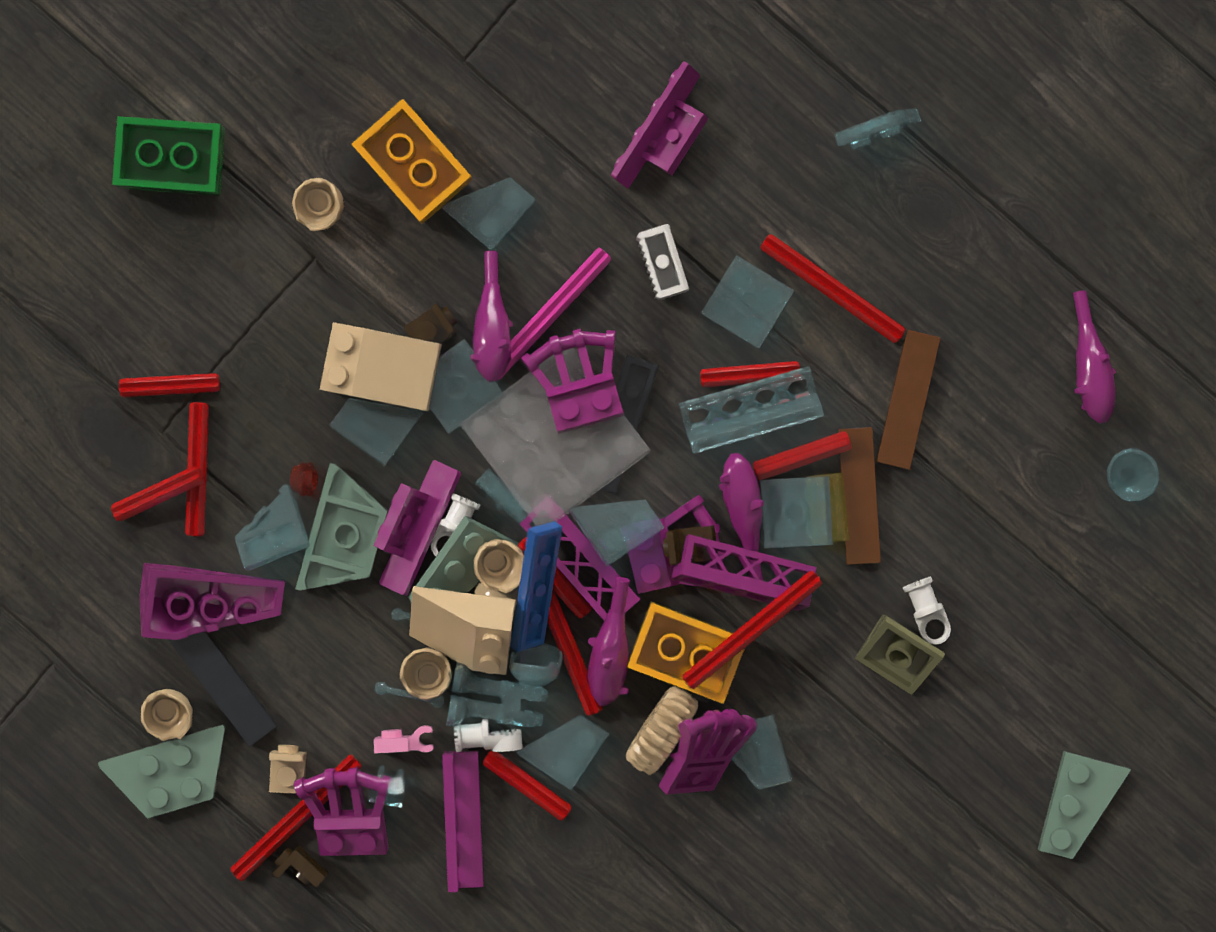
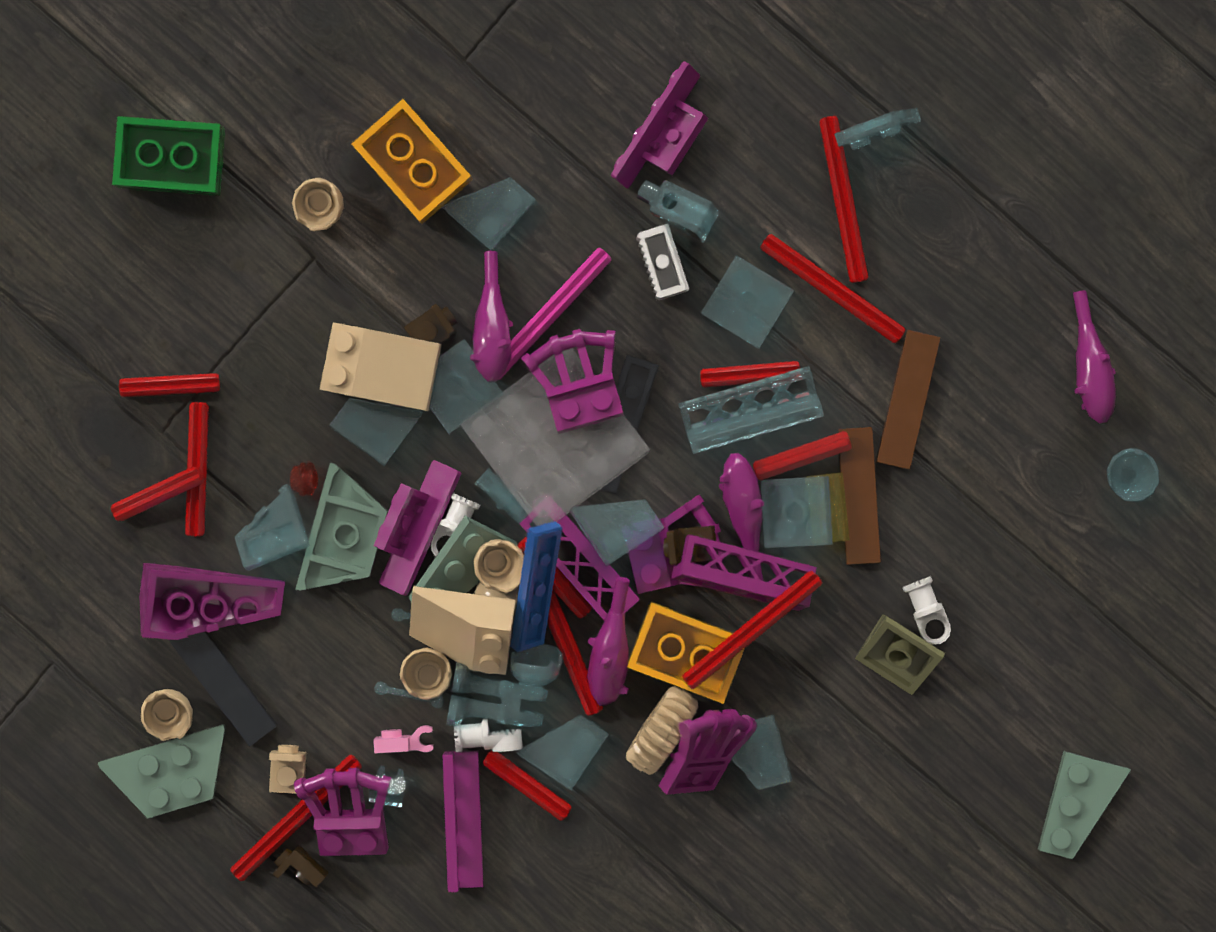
none -> clear light blue torso [637,180,719,243]
none -> red axle [819,116,868,283]

